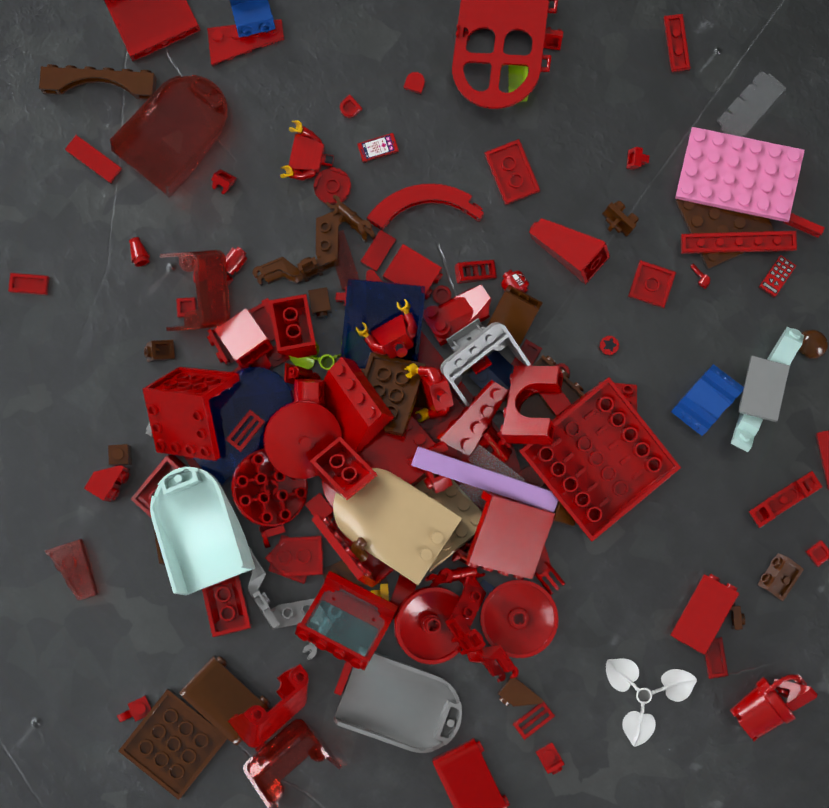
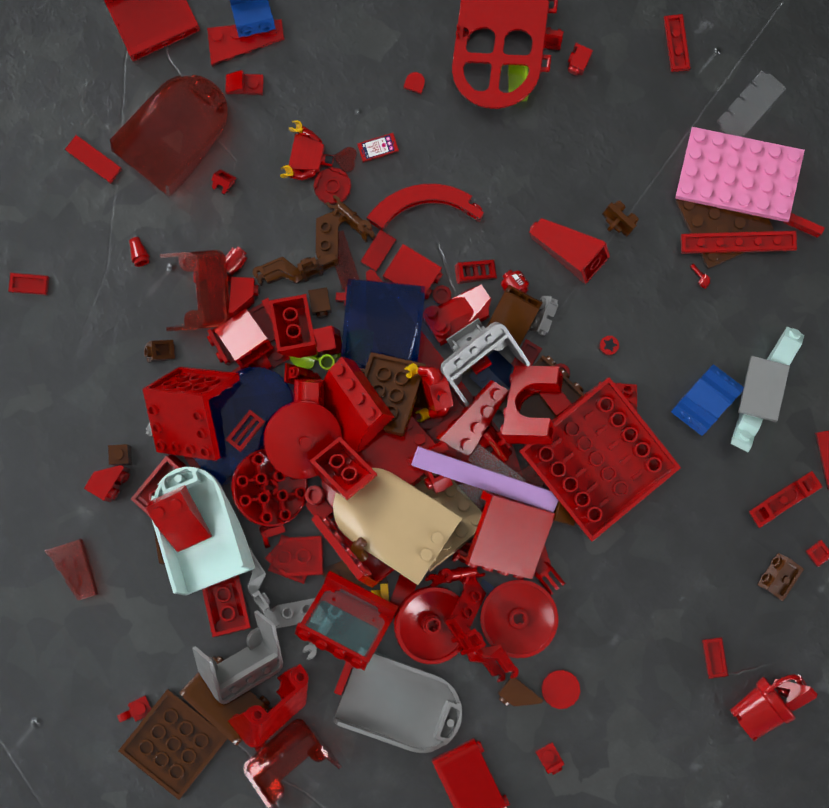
reddish brown arch [39,64,157,100] -> none
red tile [176,297,197,318] -> none
red tile [340,94,363,118] -> none
red torso [356,299,418,359] -> none
red tile [484,139,541,206] -> none
red tile [513,701,555,740] -> none
white plant [606,658,697,747] -> none
red tile [626,147,650,170] -> none
red tile [628,260,676,309] -> none
red panel [670,574,740,656] -> none
reddish brown bracket [730,603,745,630] -> none
red tile [759,255,797,298] -> none
reddish brown hair [798,330,828,359] -> none
none -> red slope [146,485,212,552]
none -> light grey windscreen [192,610,283,704]
none -> red slope [225,70,264,95]
none -> red slope [229,277,259,319]
none -> red tile [305,485,326,505]
none -> red panel [313,325,344,355]
none -> clear red tile [334,147,357,172]
none -> light grey hinge [529,296,558,336]
none -> red tile [541,670,580,709]
none -> red brick [567,43,593,75]

